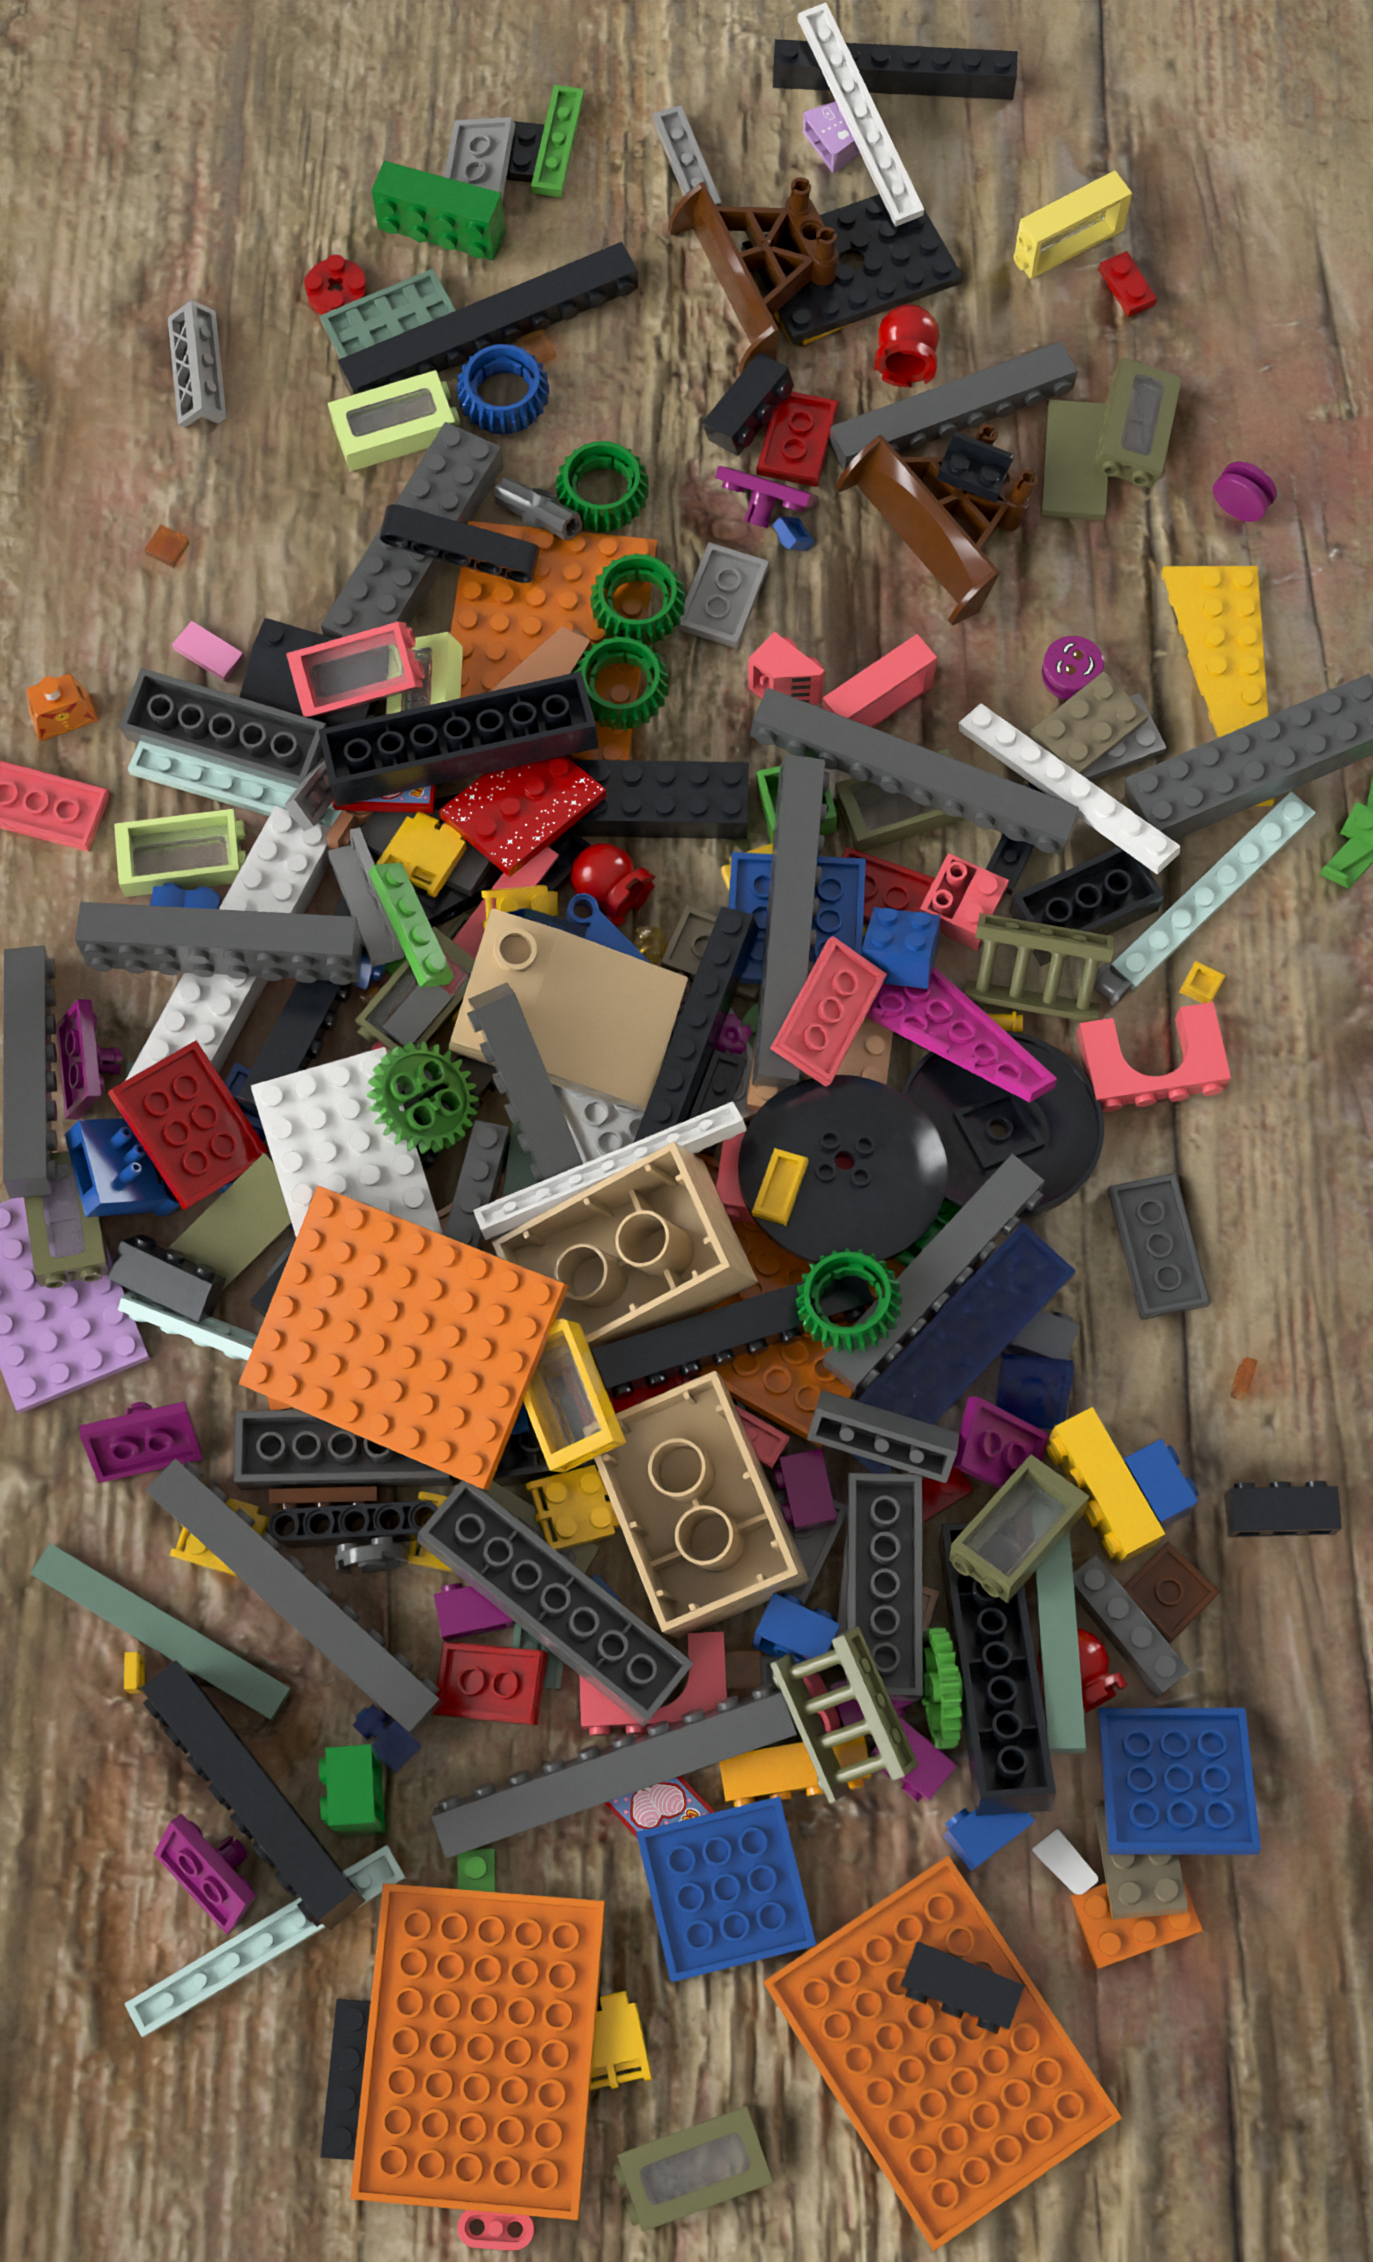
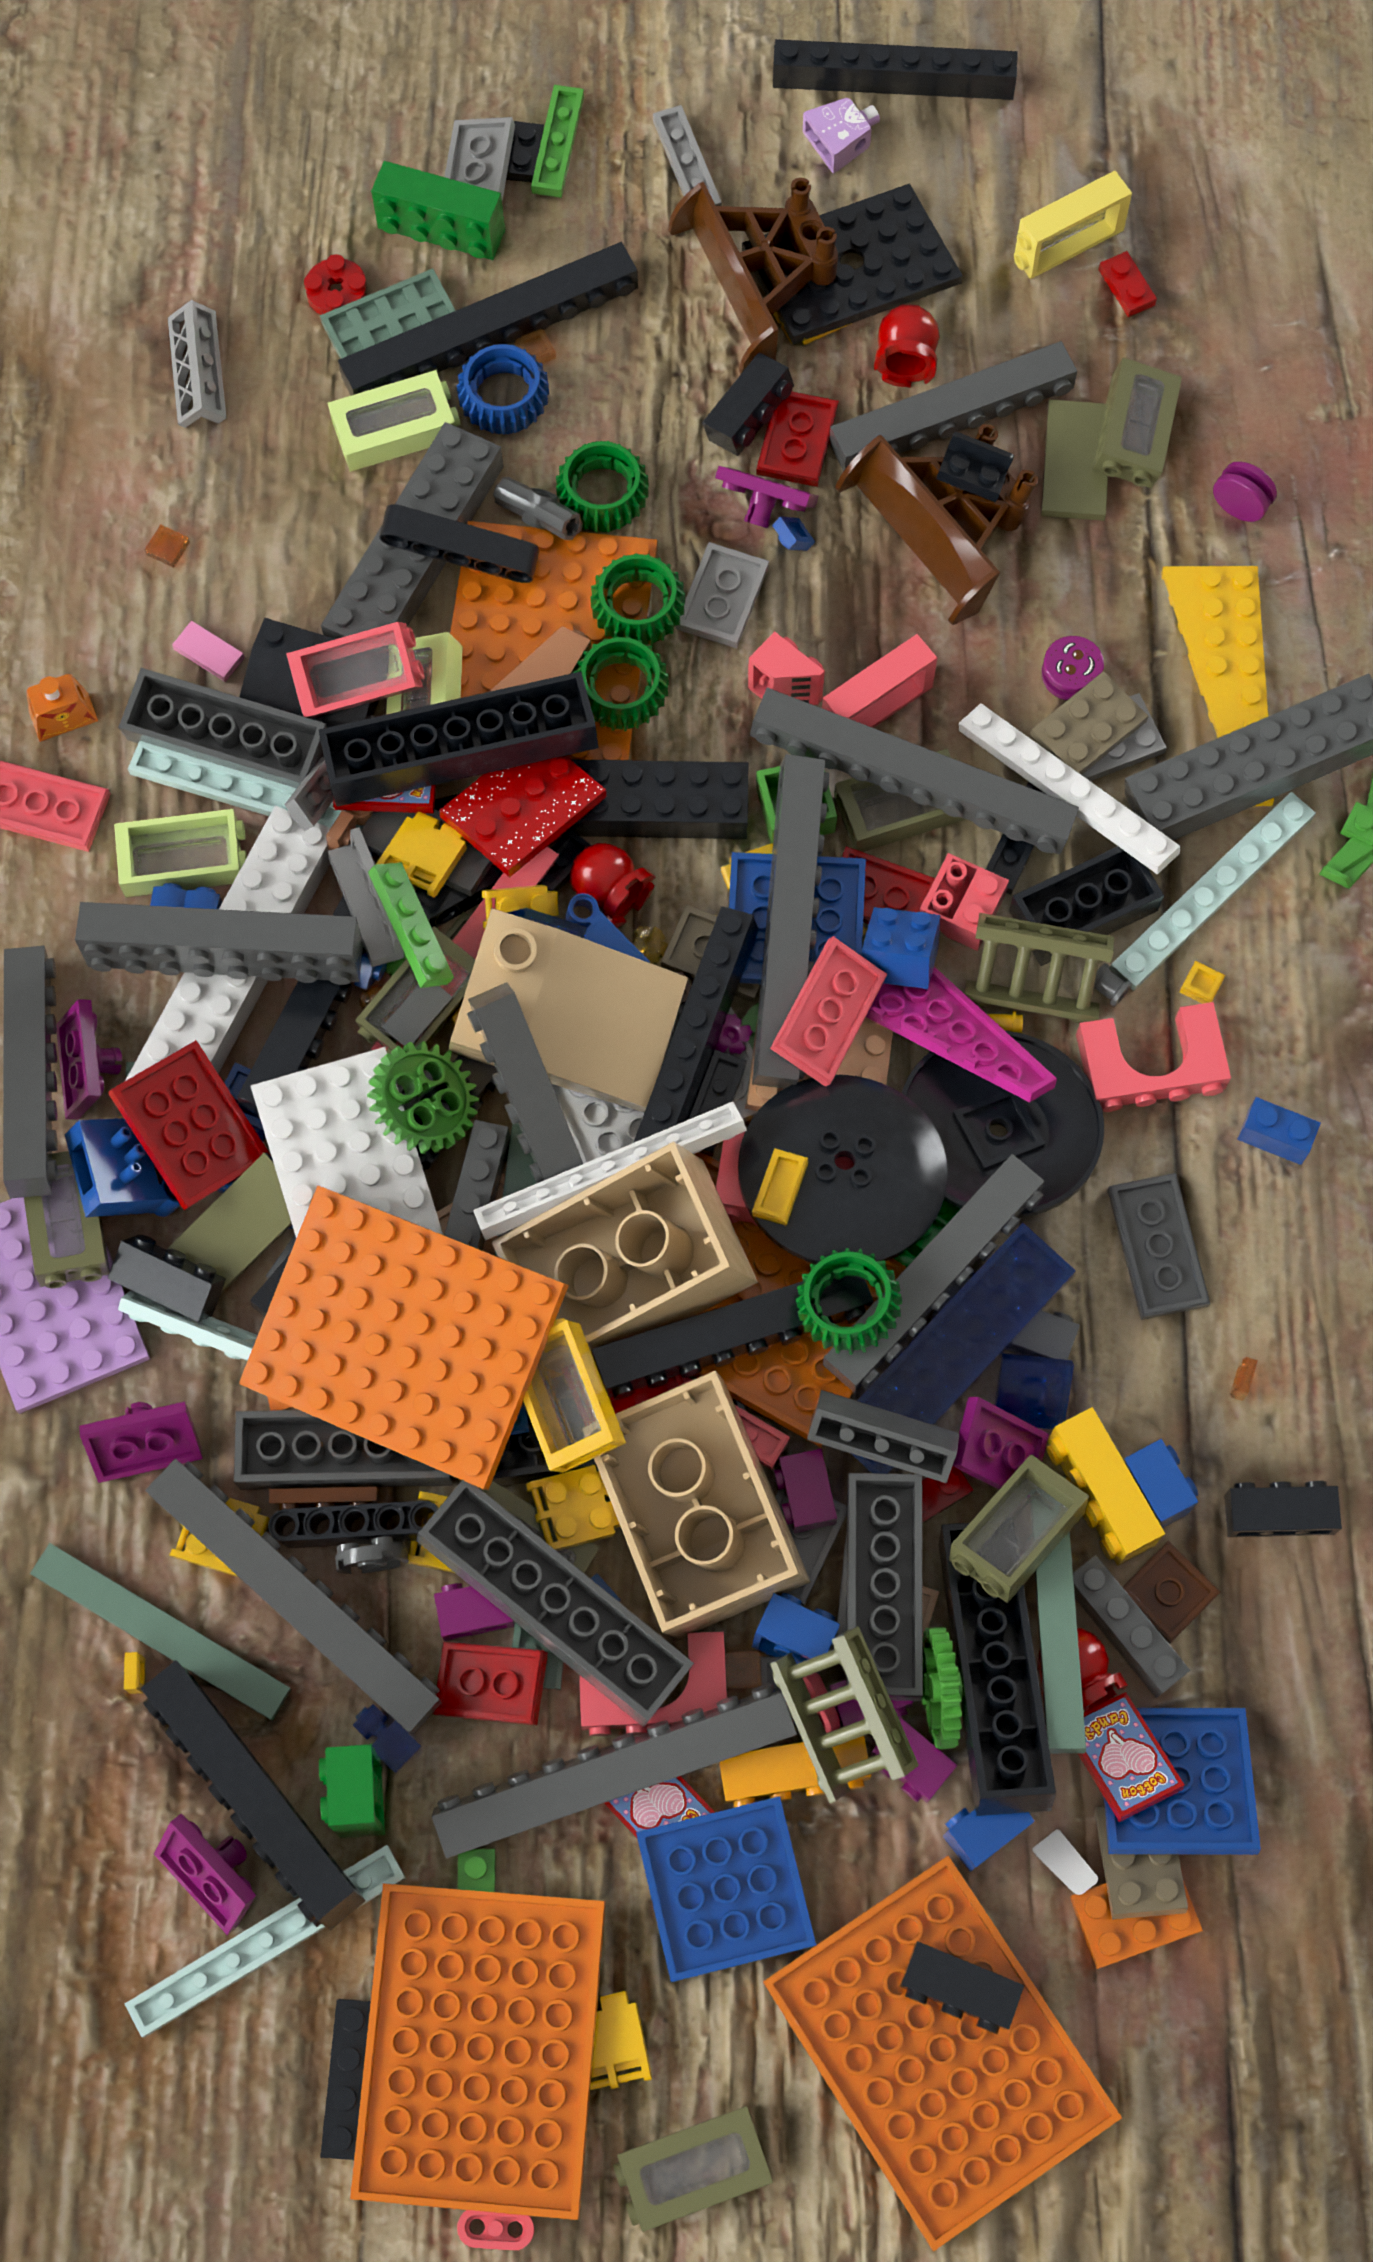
white plate [798,3,924,227] -> none
none -> tile [1077,1692,1185,1822]
none -> blue brick [1237,1097,1321,1165]

